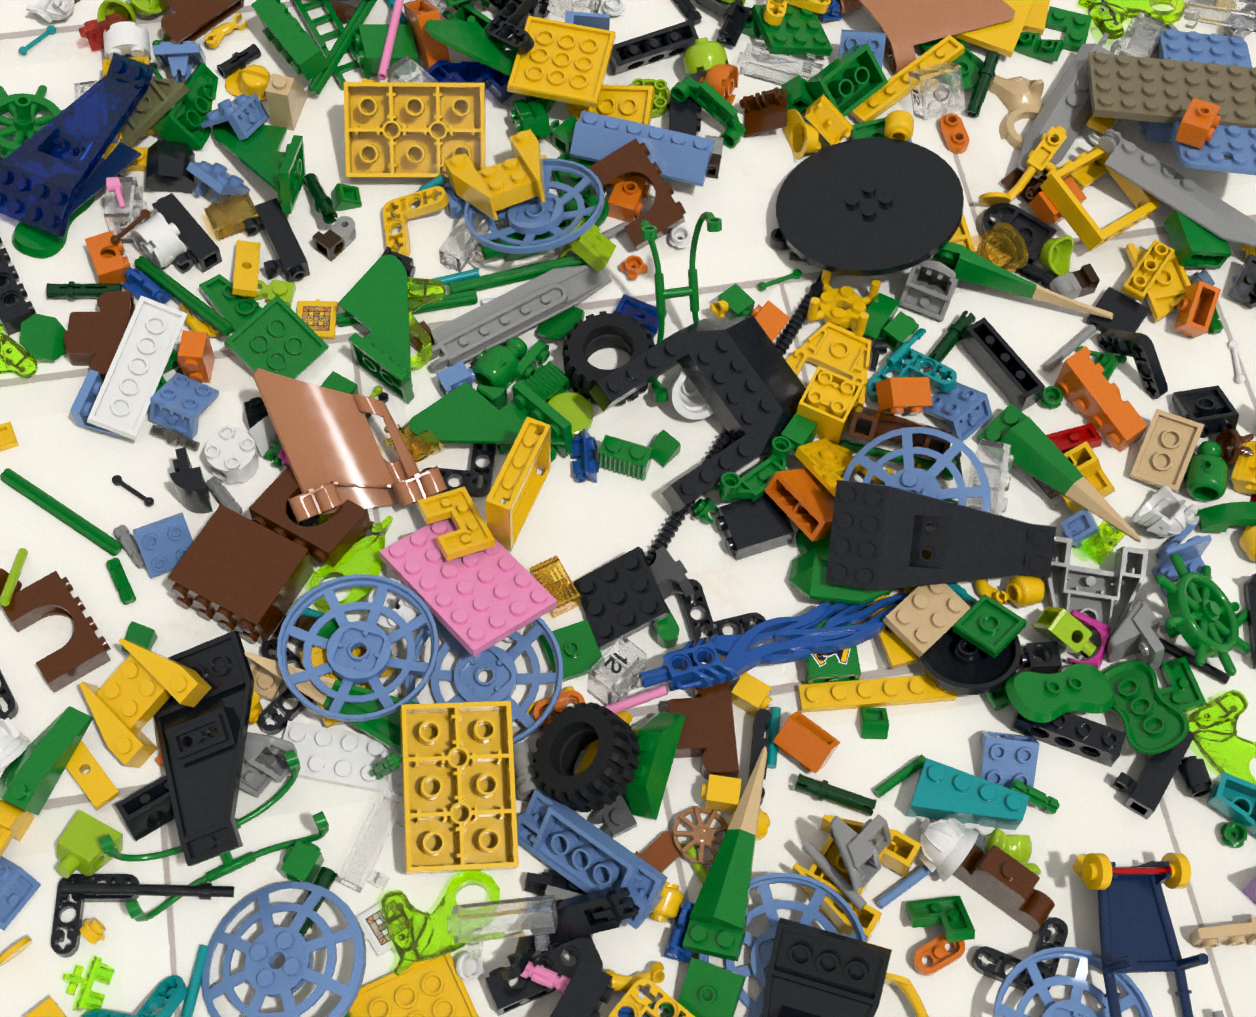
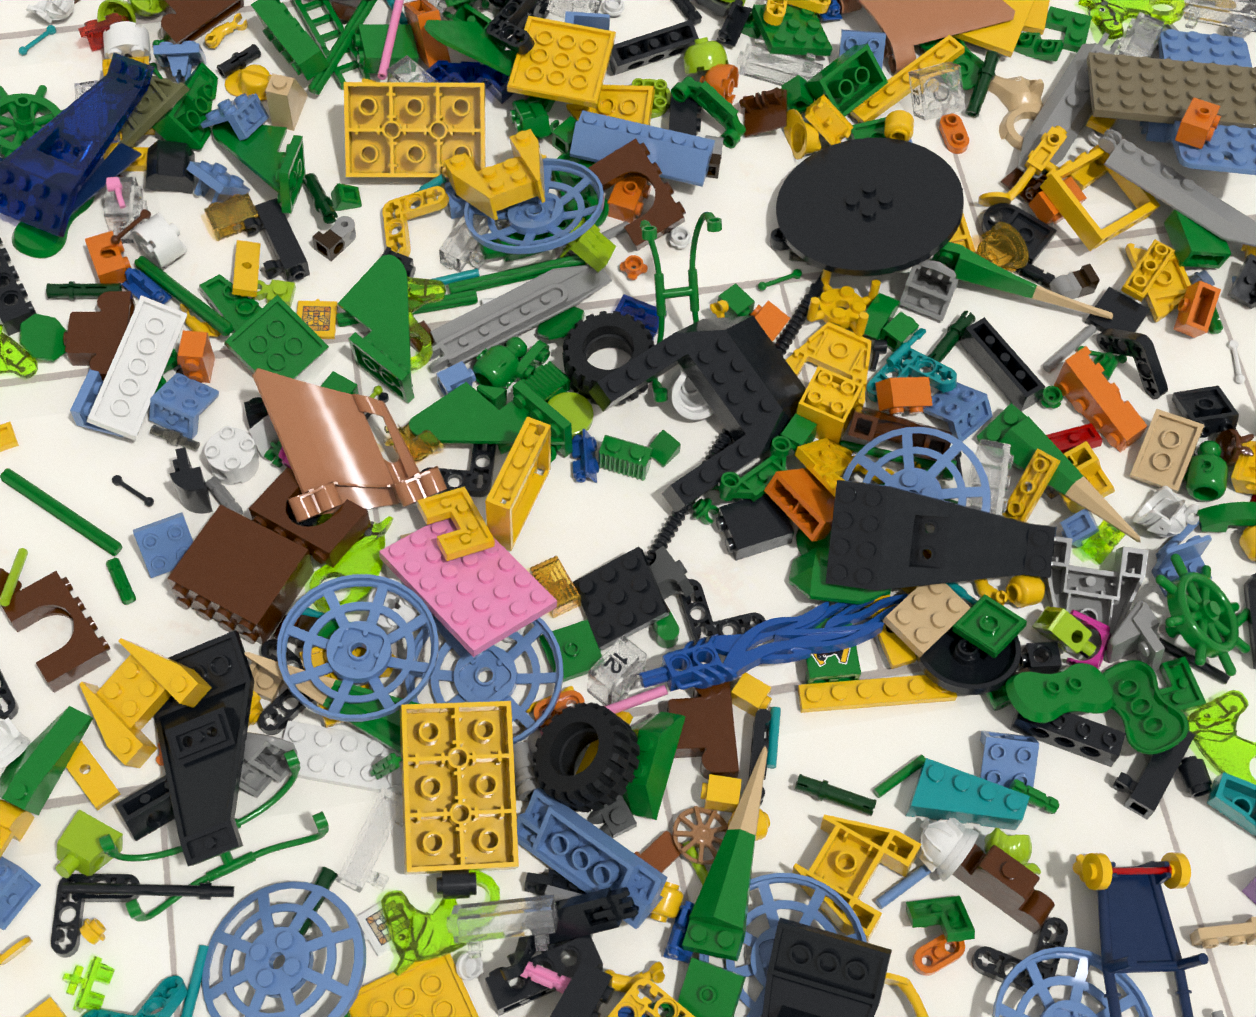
light grey axle [113,525,146,569] -> none
green slope [122,621,158,653] -> none
black brick [144,193,222,273] -> none
green brick [280,841,324,883] -> none
orange brick [773,710,840,774] -> none
light grey piece [802,841,867,910] -> none
light grey piece [830,814,892,892] -> none
green slope [860,707,889,739] -> none
lime helmet [1040,236,1074,276] -> none
green plate [1220,822,1247,848] -> none
none -> black brick [436,870,477,900]
none -> yellow tile [1001,448,1061,522]

